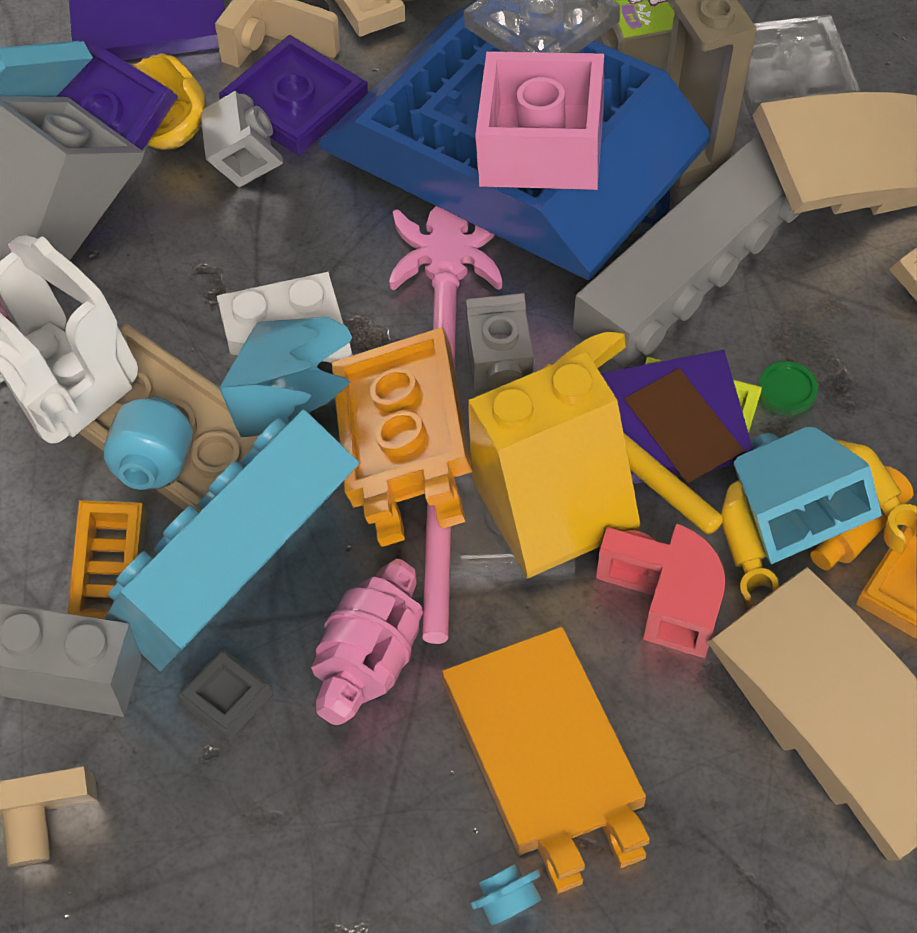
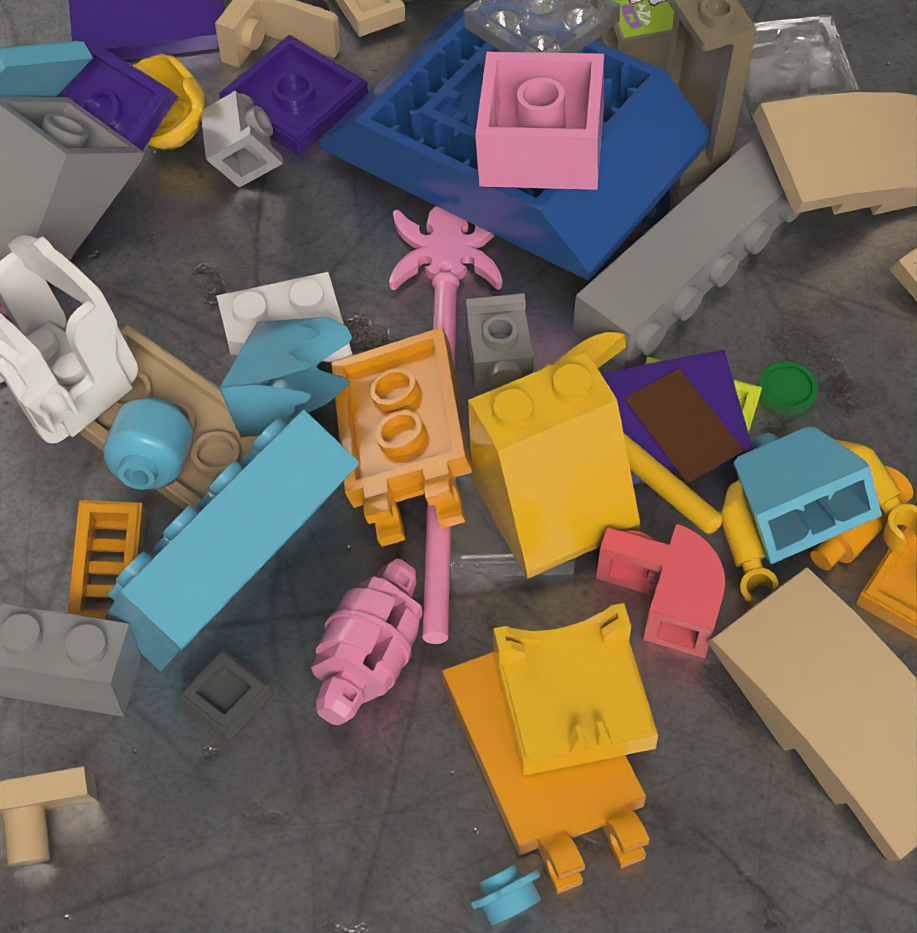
none -> yellow piece [493,603,658,776]

